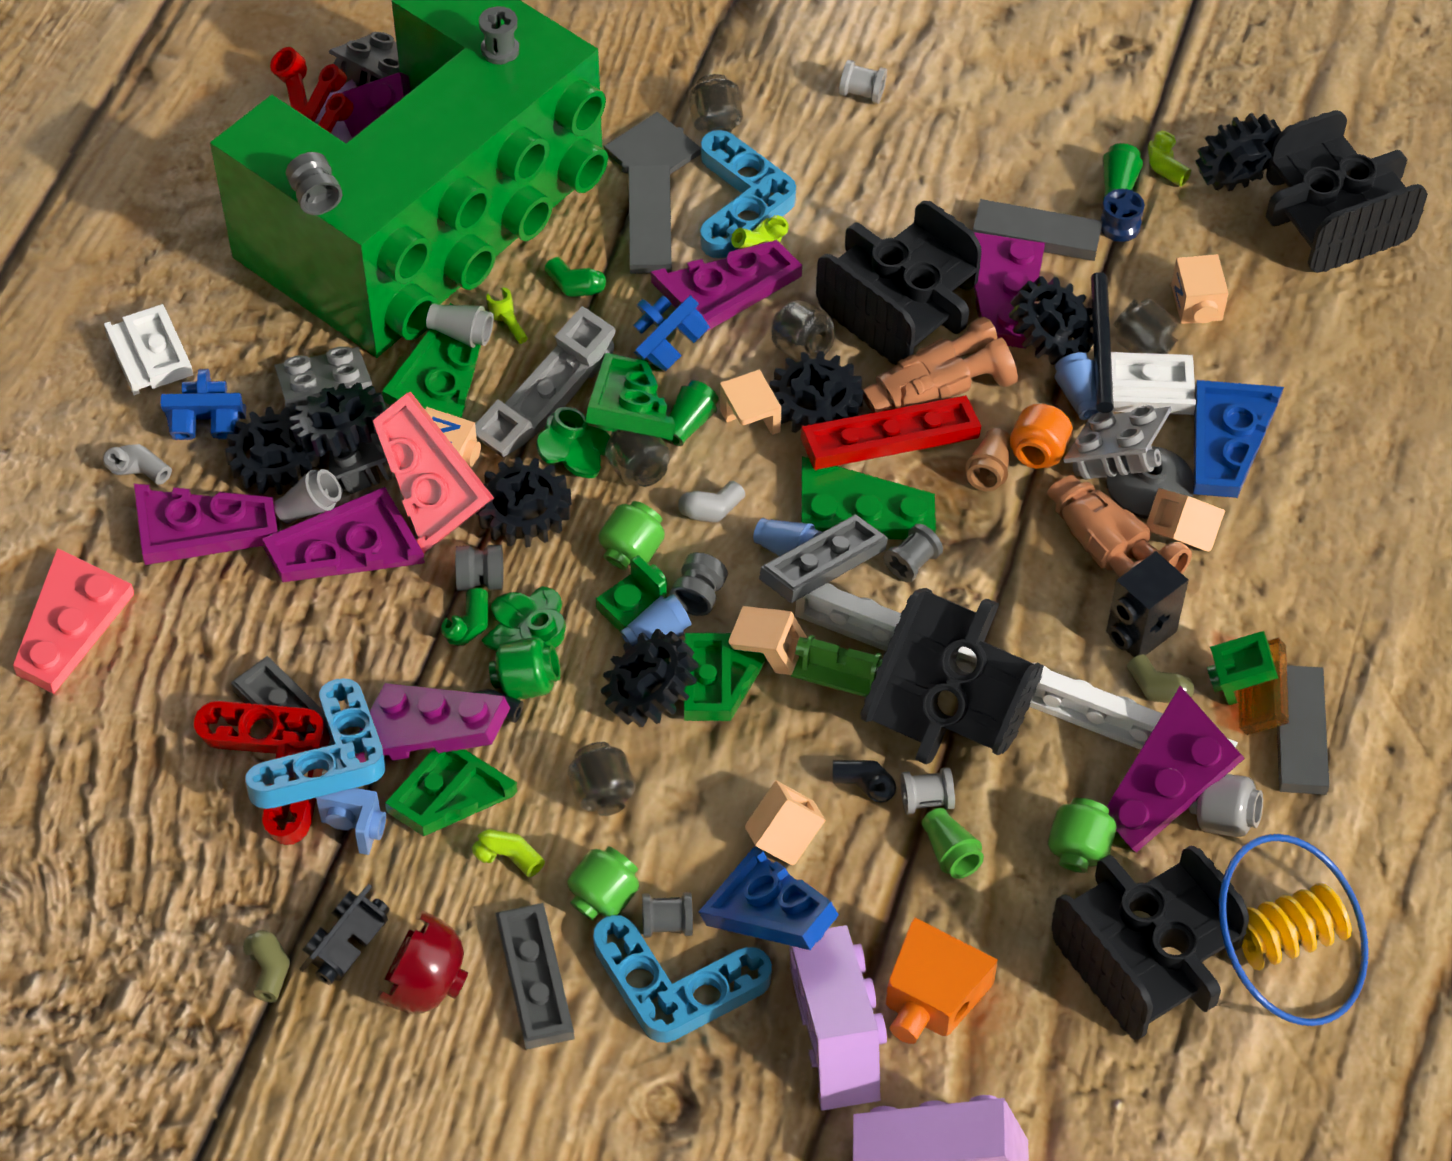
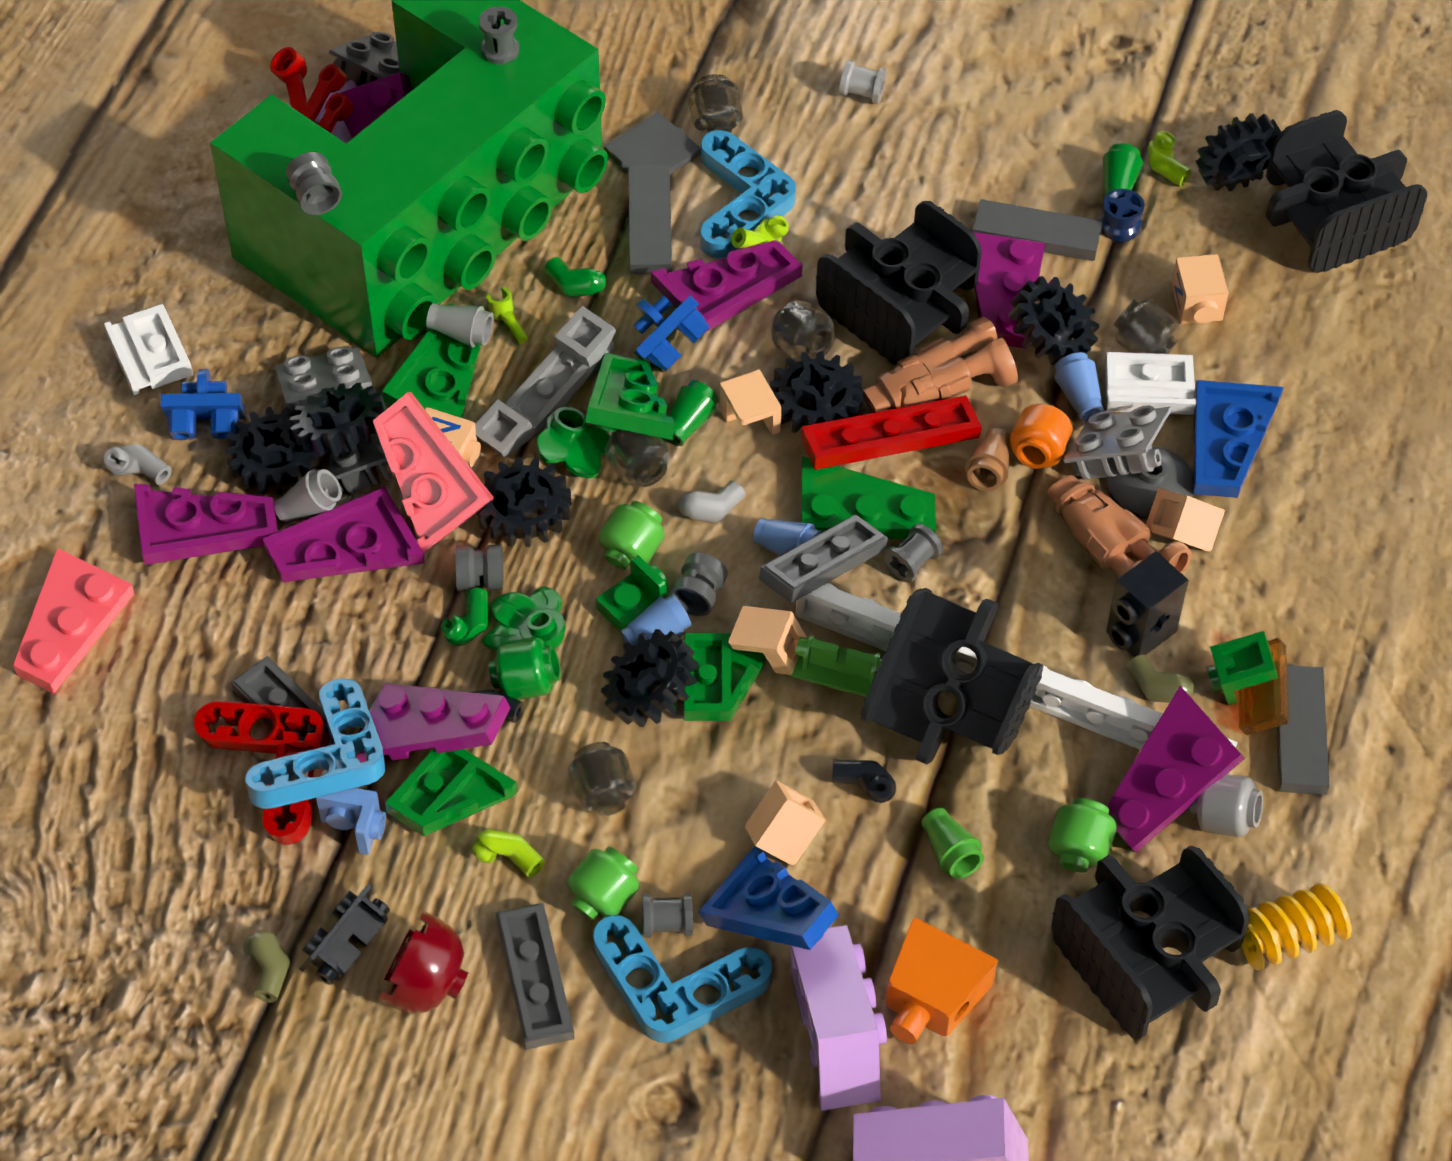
light grey bush [900,768,955,815] -> none
black bar [1090,272,1114,413] -> none
blue piece [1219,834,1369,1026] -> none

